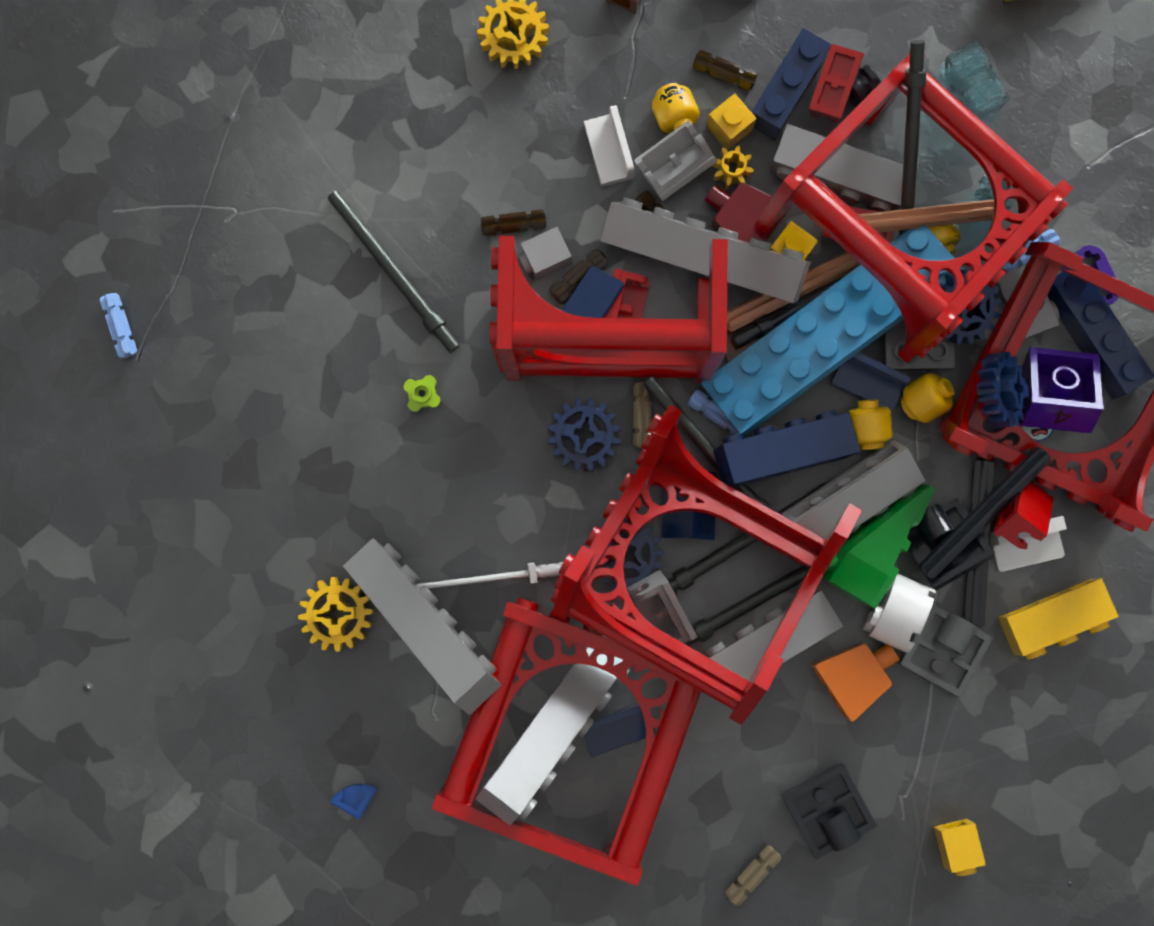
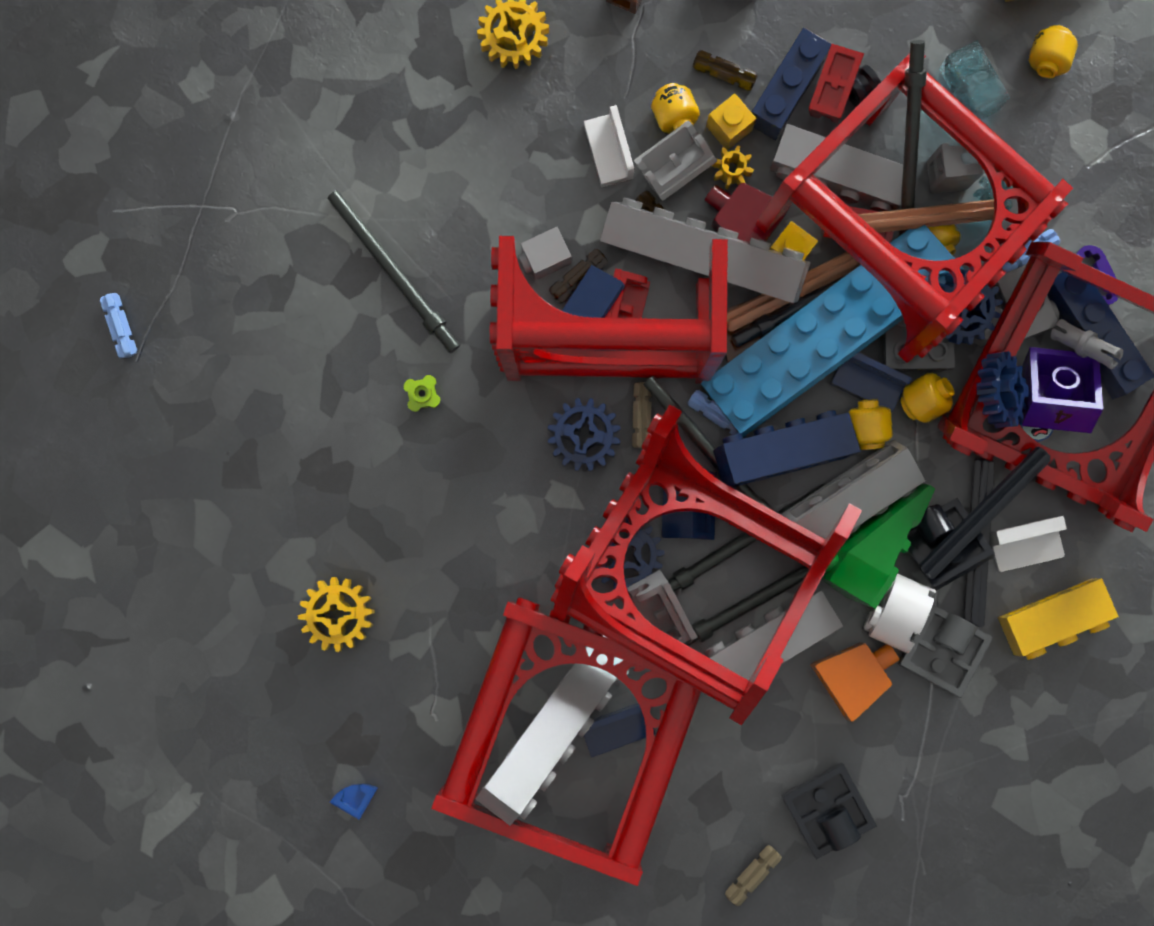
light grey brick [343,538,501,715] -> none
white sword [417,562,563,589] -> none
dark brown axle [481,209,547,236] -> none
yellow brick [934,819,986,876] -> none
red hinge [994,481,1054,549] -> none
none -> light grey hinge [927,143,984,194]
none -> yellow head [1028,25,1078,78]
none -> light grey pin [1051,319,1123,369]

